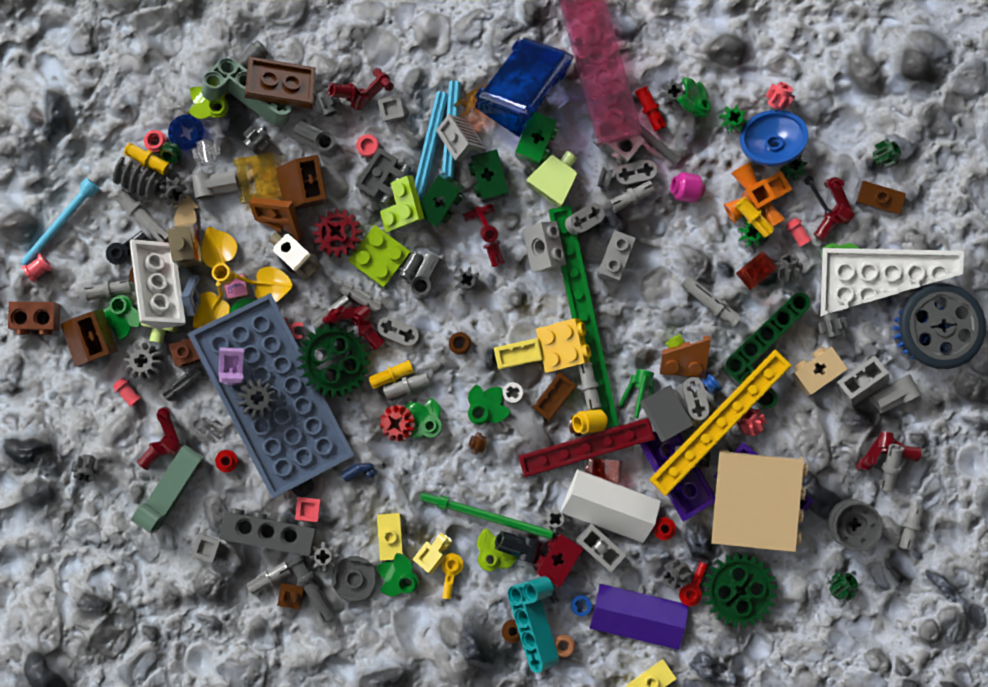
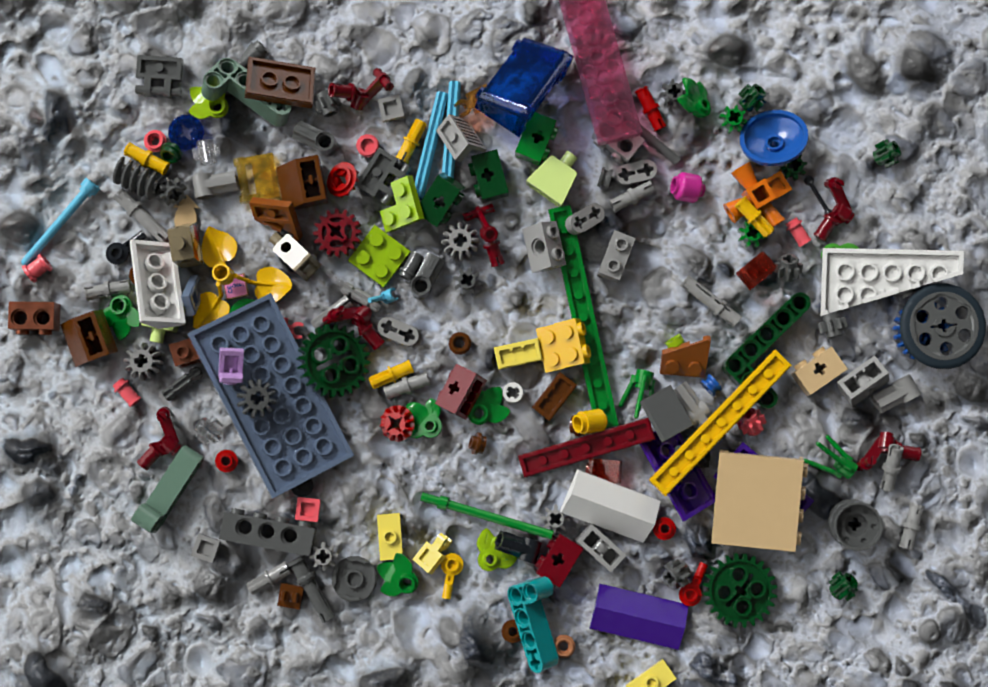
dark grey gear [71,454,101,483] -> none
dark grey gear [243,126,271,154] -> none
dark blue arm [341,463,377,482] -> none
blue bush [570,595,592,616] -> none
light grey pin [578,363,602,410] -> none
light grey beam [682,377,709,421] -> none
coral gear [766,82,795,110] -> none
reddish brown plate [855,180,906,216] -> none
none -> dark grey plate [135,55,184,98]
none -> red gear [327,162,359,198]
none -> medium azure hand [368,287,399,304]
none -> yellow axle [396,119,427,164]
none -> dark red brick [435,364,487,420]
none -> light grey gear [441,222,480,261]
none -> dark green gear [738,84,767,112]
none -> green plant [804,435,858,479]

